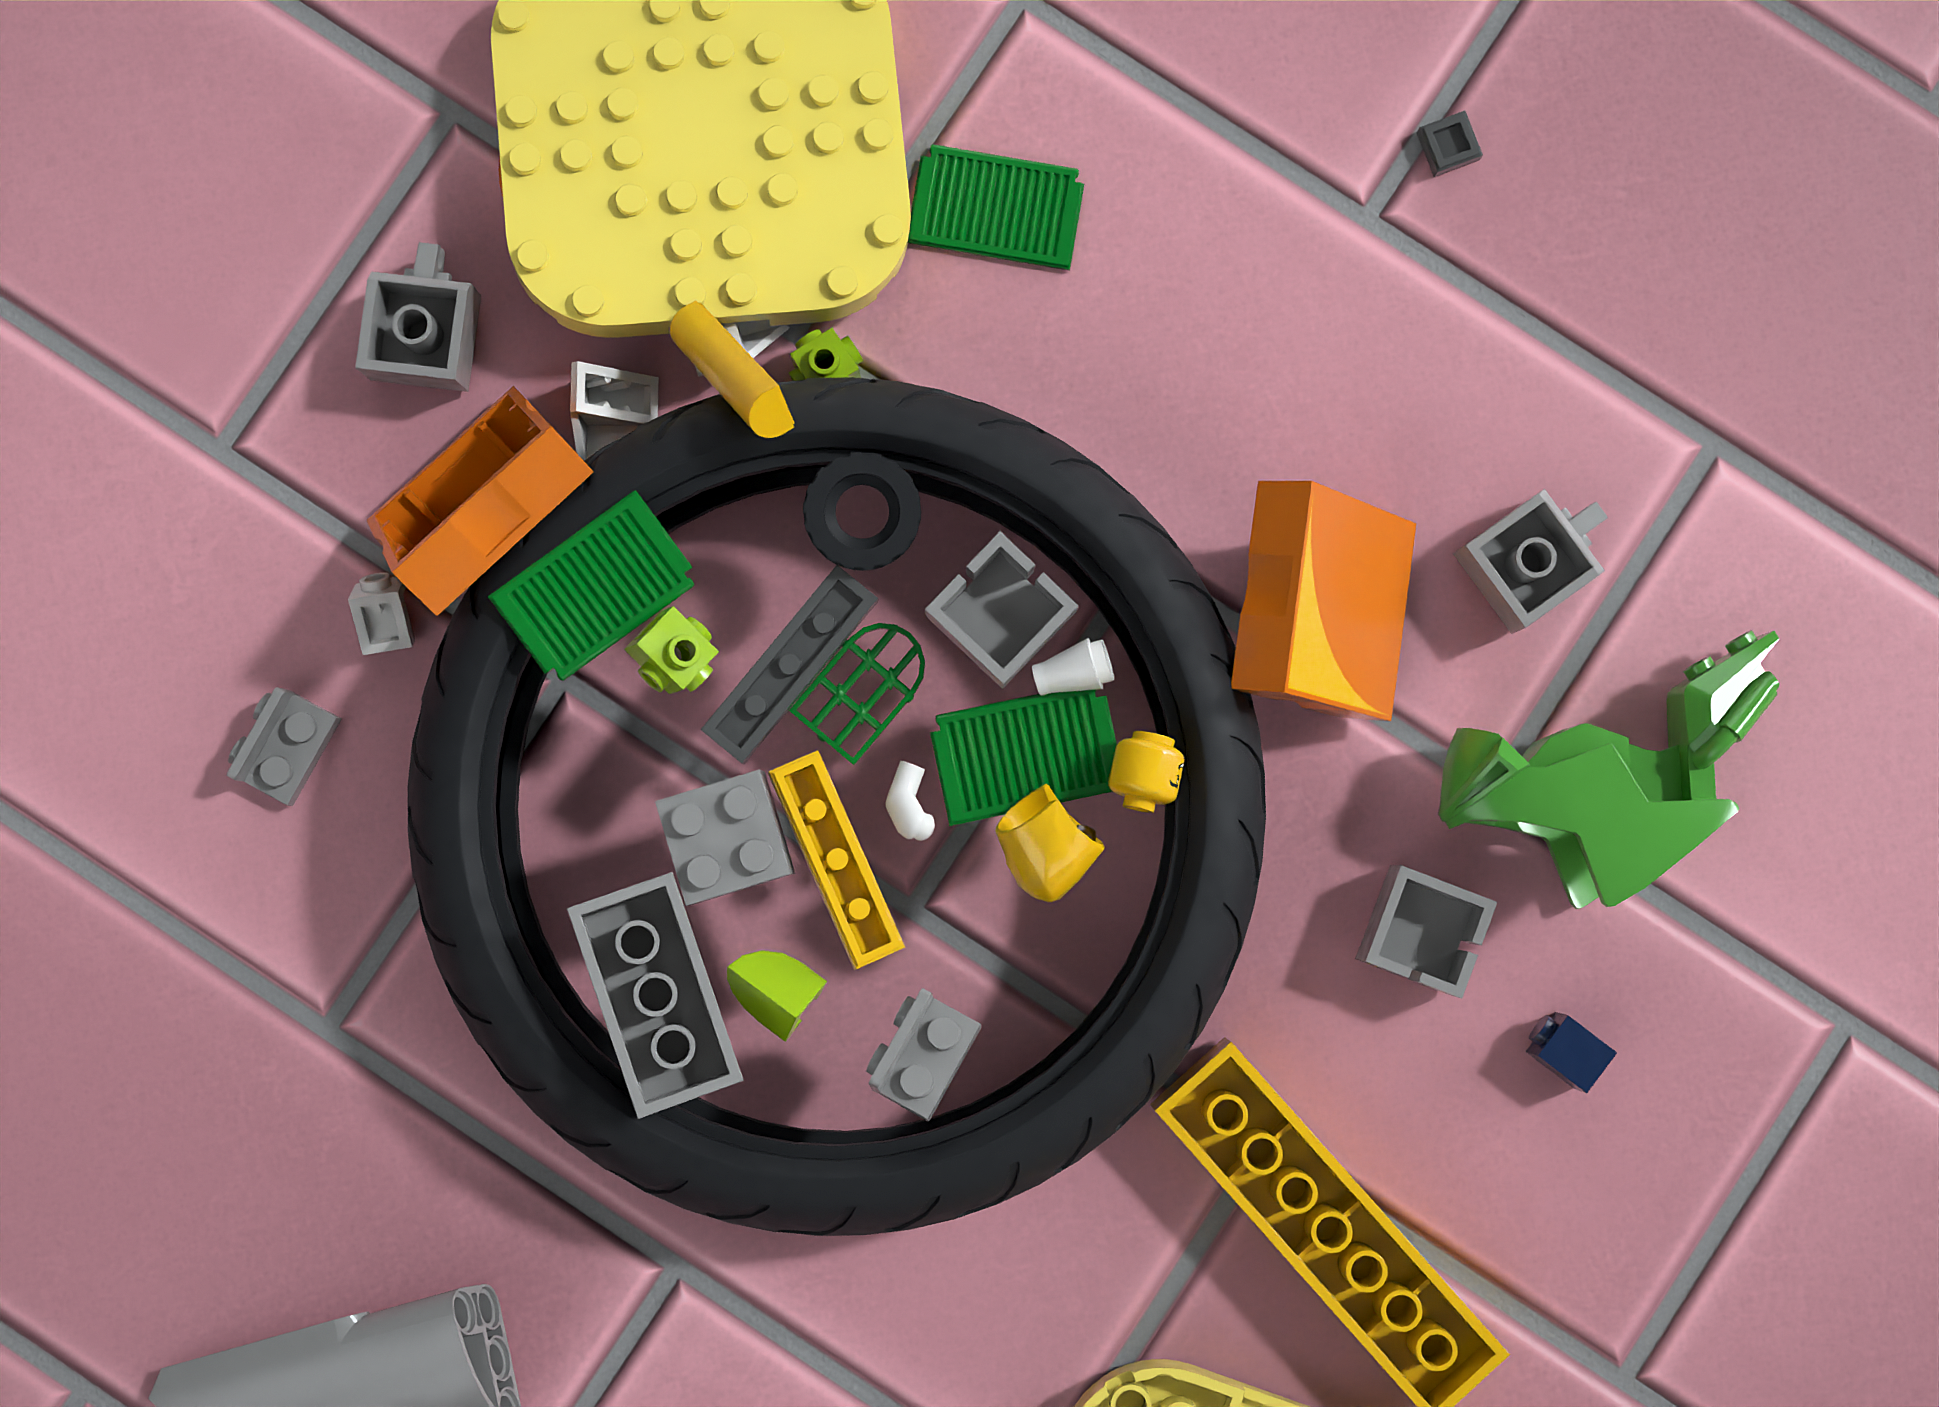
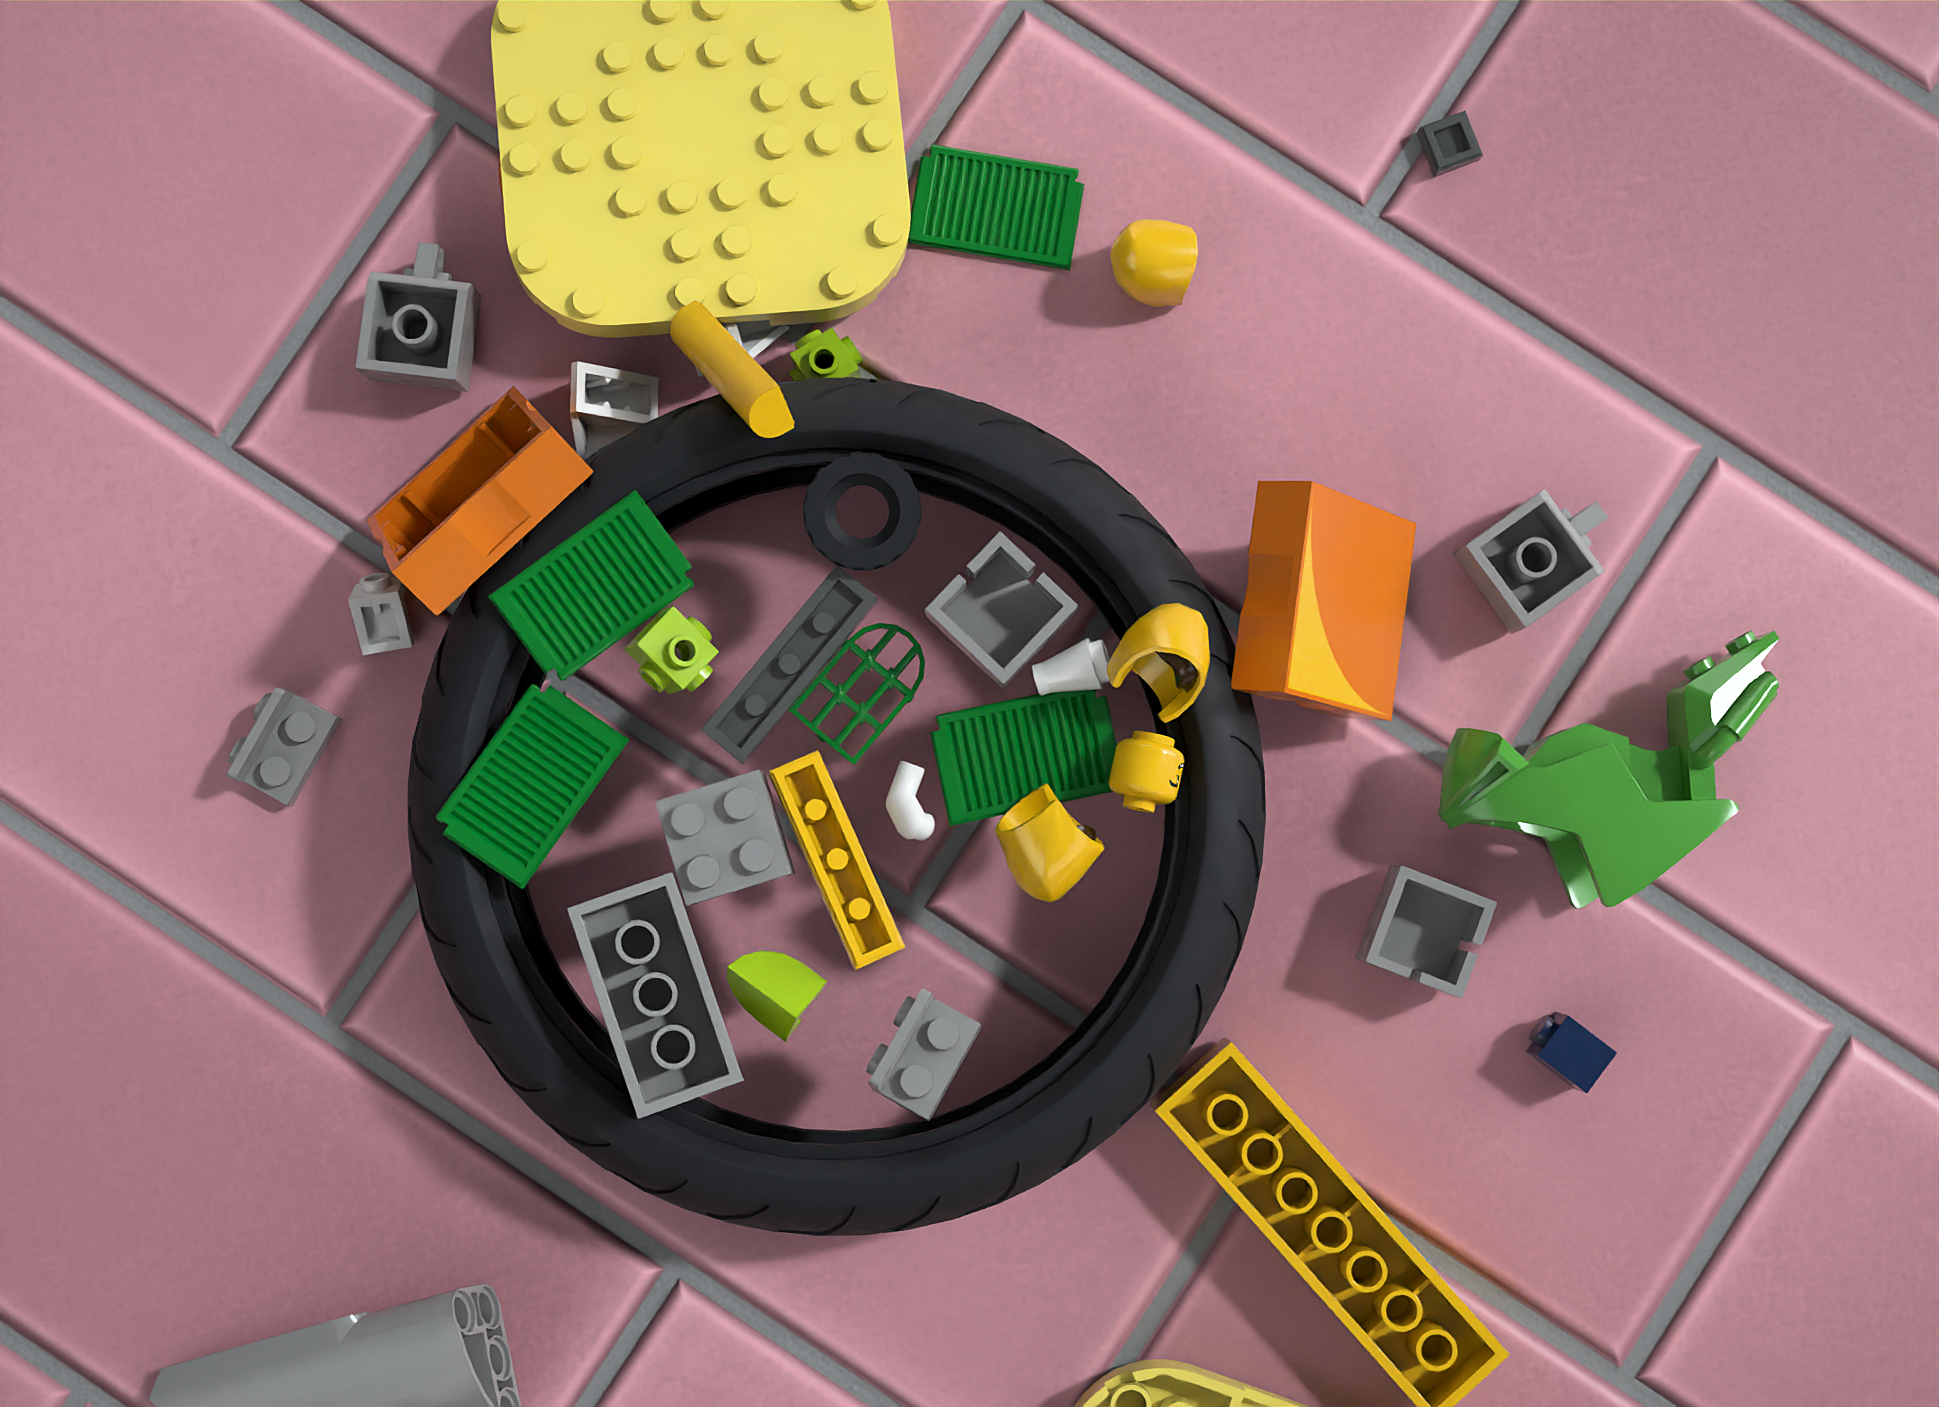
none -> green window [436,684,629,889]
none -> yellow piece [1106,603,1210,723]
none -> yellow piece [1110,219,1198,307]

